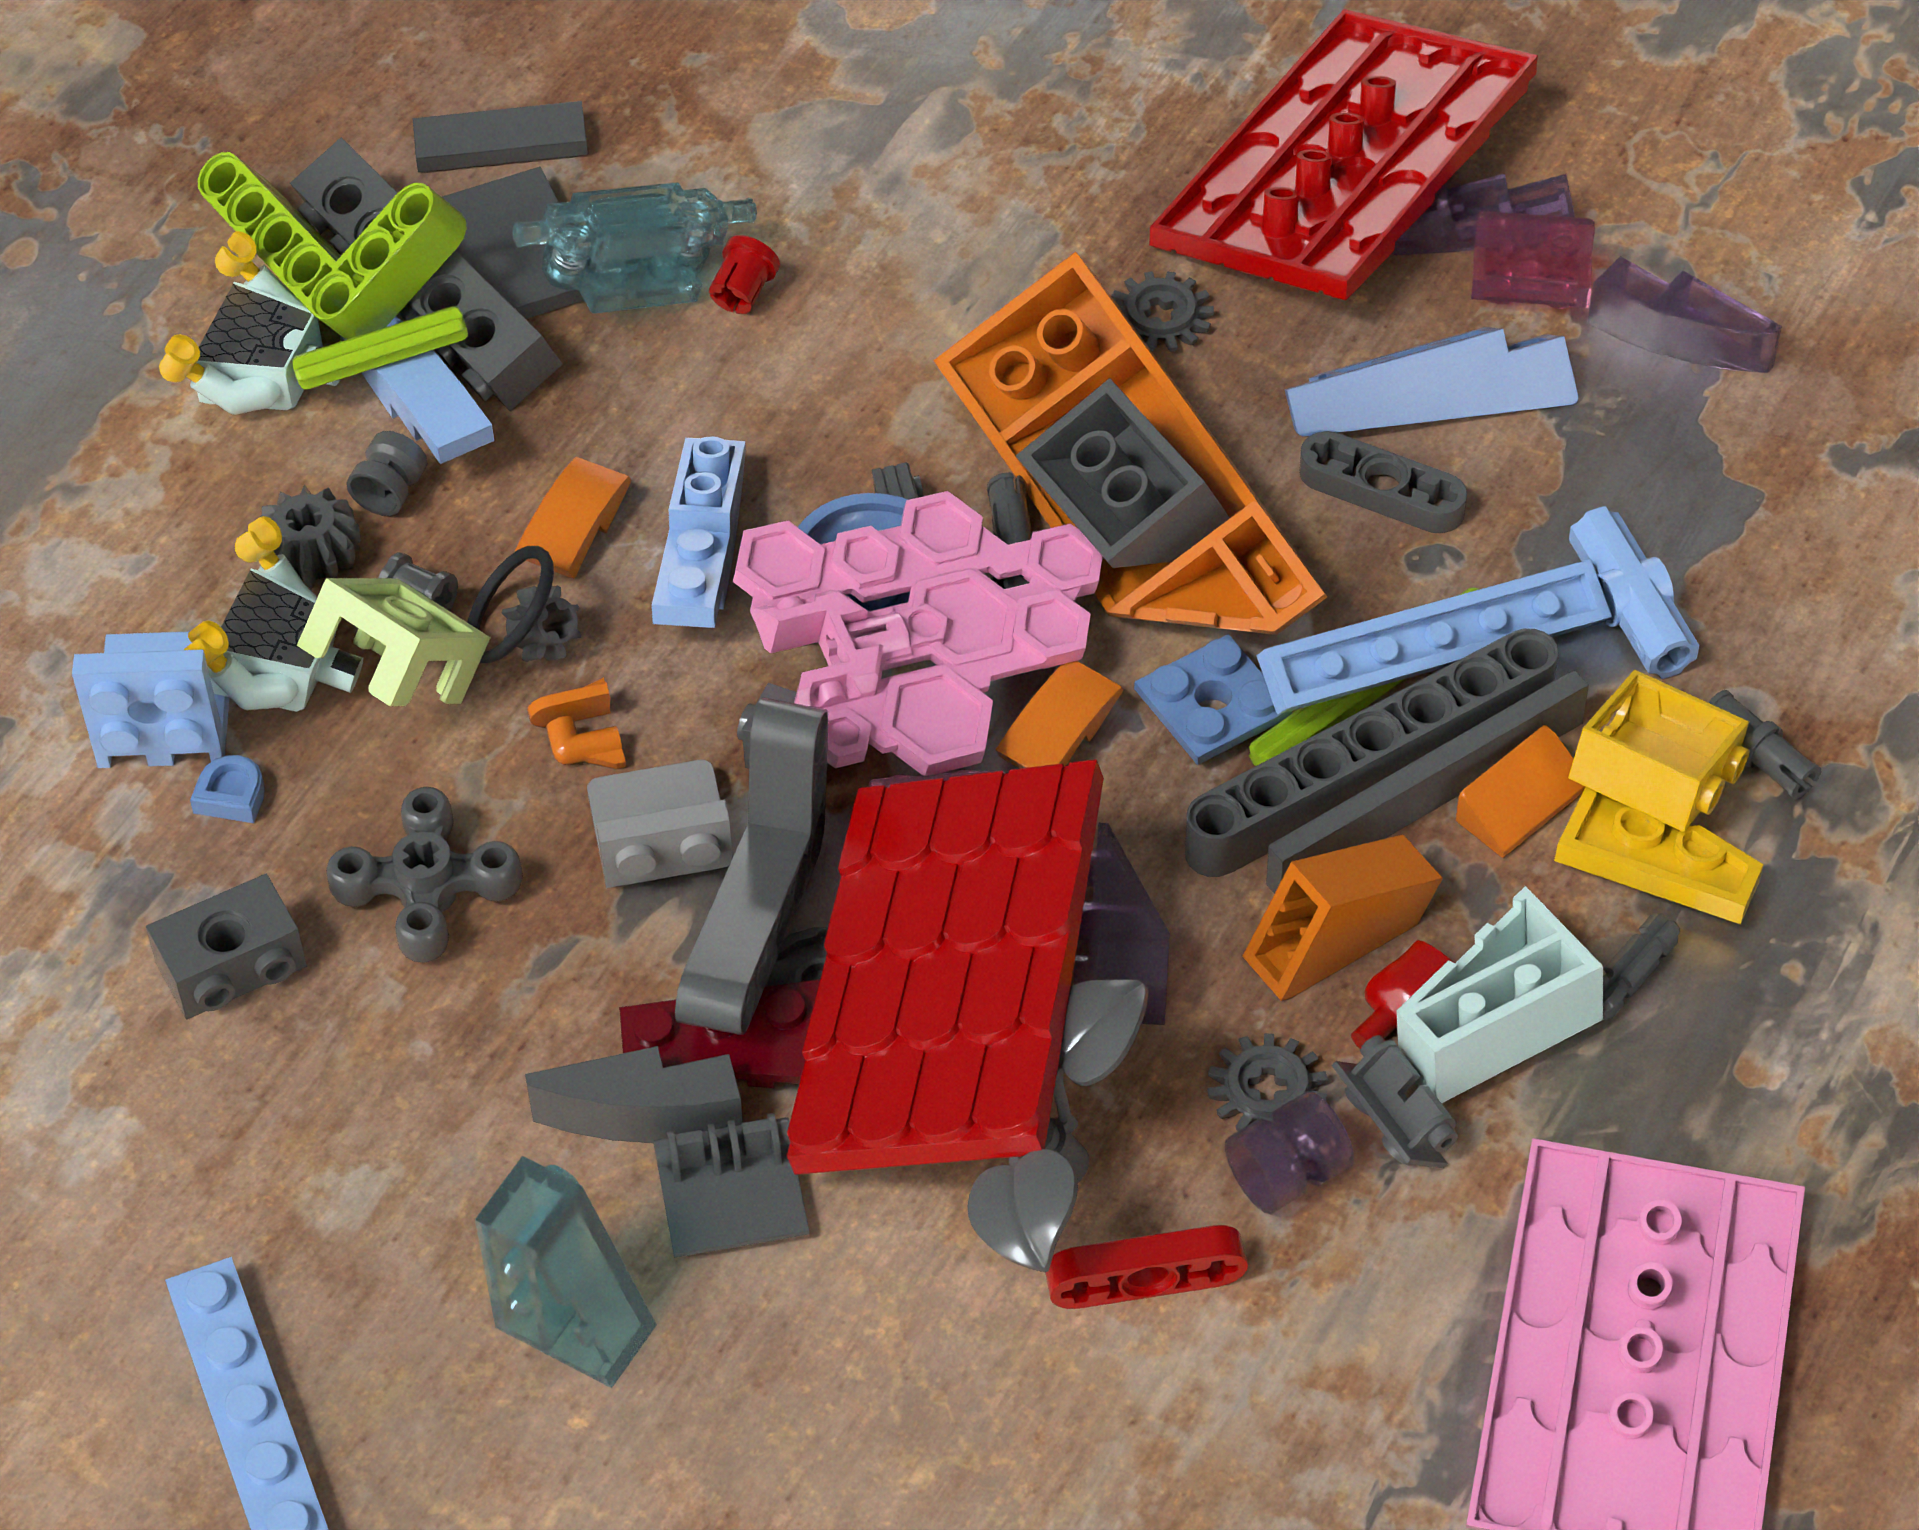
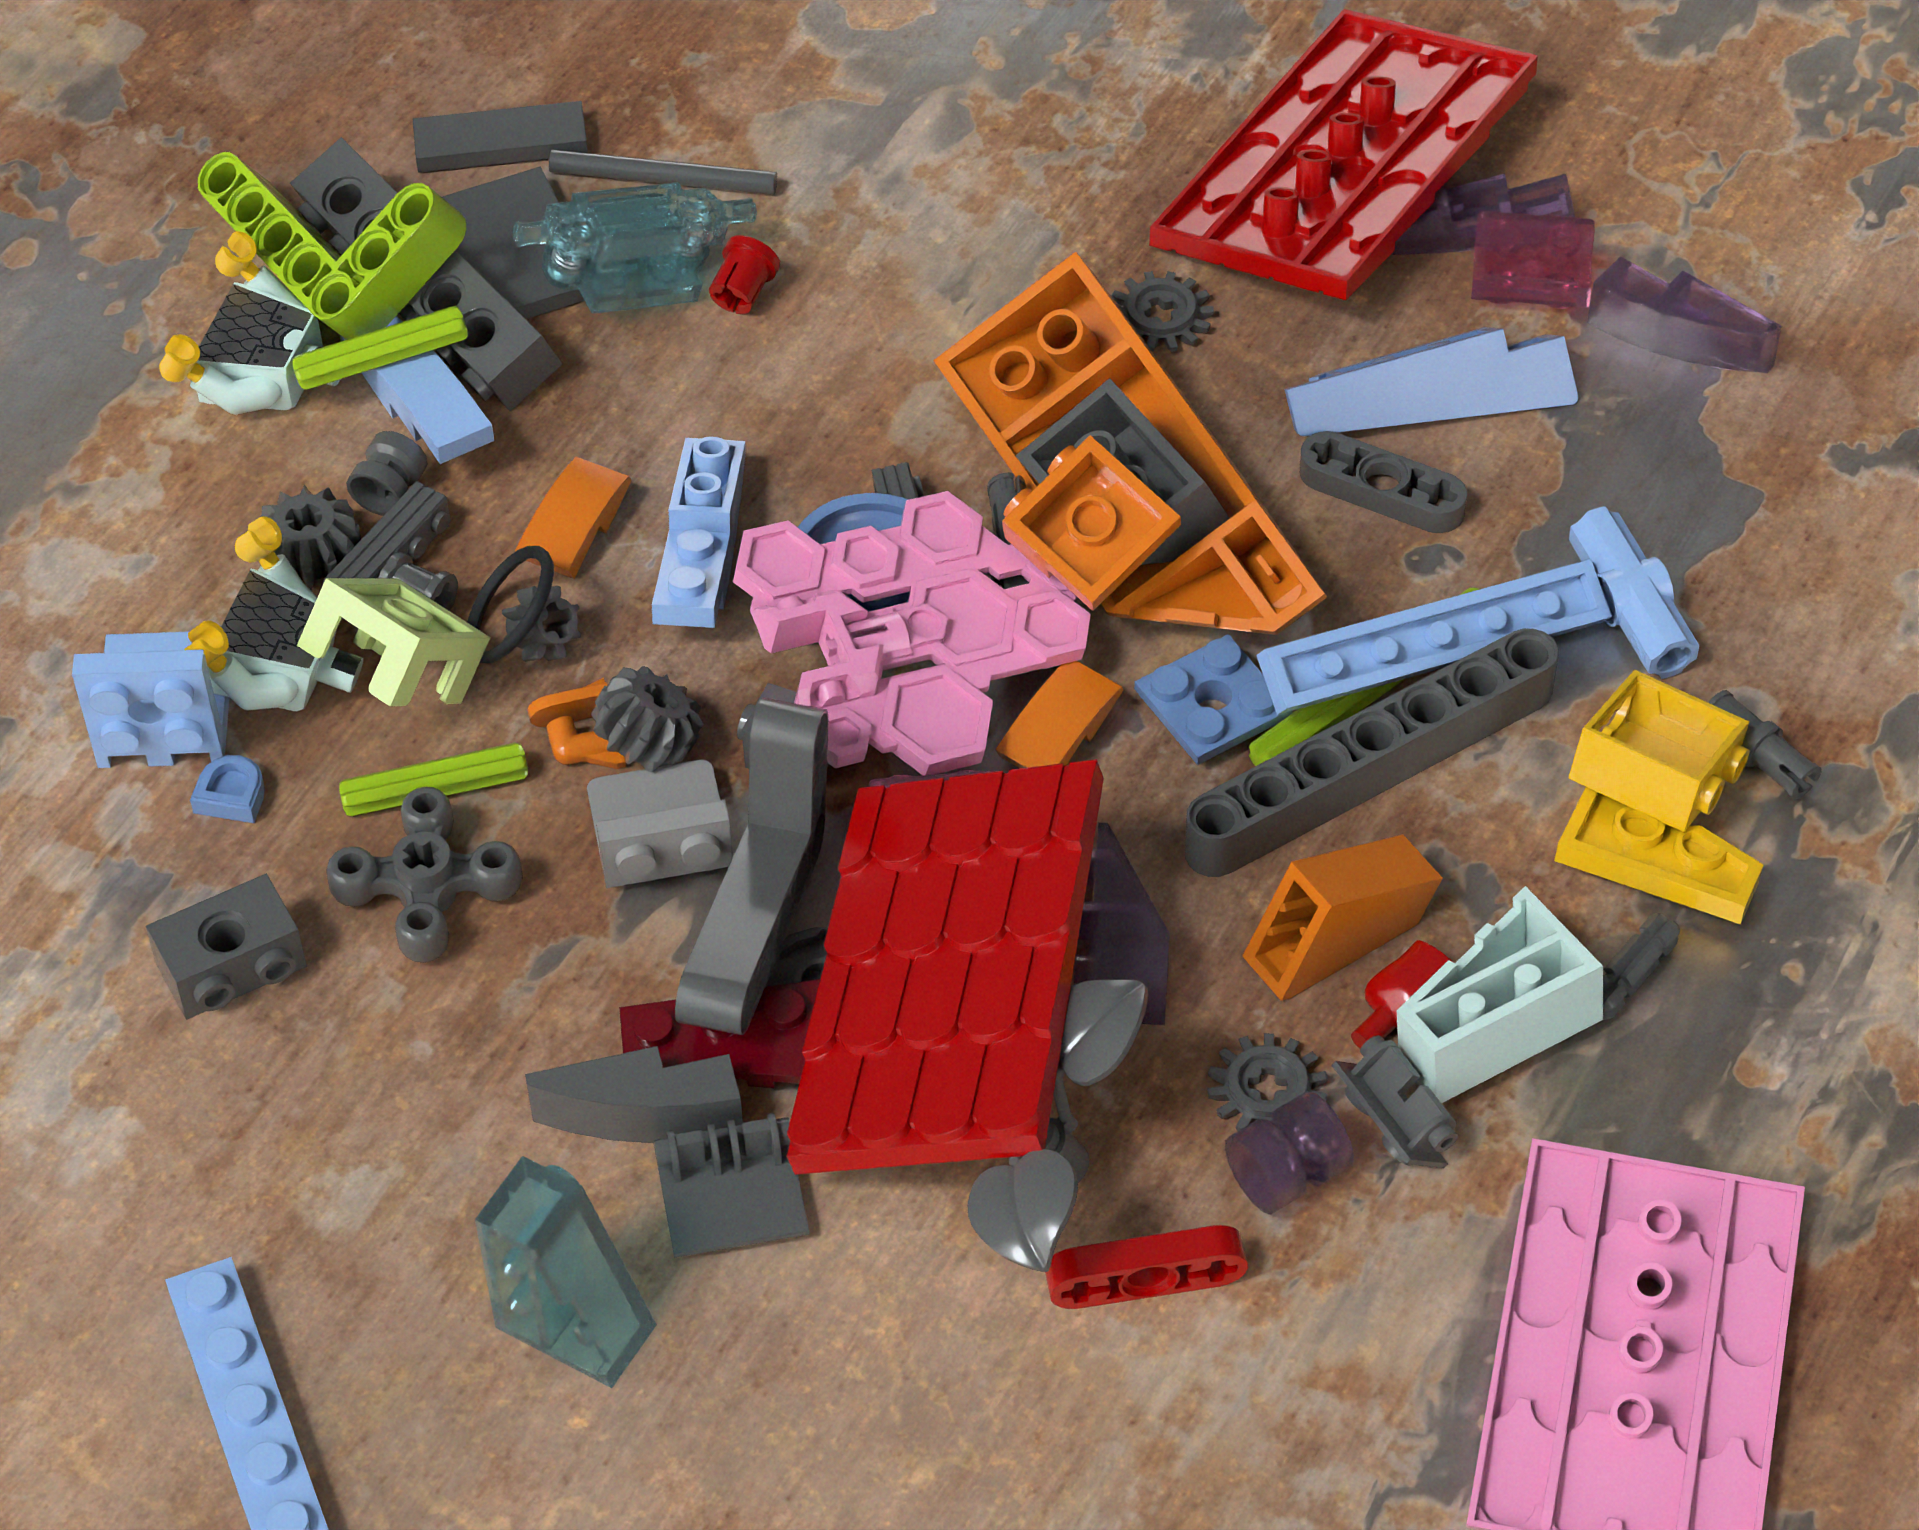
dark grey tile [1266,670,1589,894] -> none
orange slope [1456,725,1586,858] -> none
none -> dark grey piece [323,481,451,582]
none -> lime axle [339,742,528,817]
none -> dark grey bar [549,149,777,195]
none -> dark grey gear [591,666,704,772]
none -> orange plate [1002,435,1181,611]

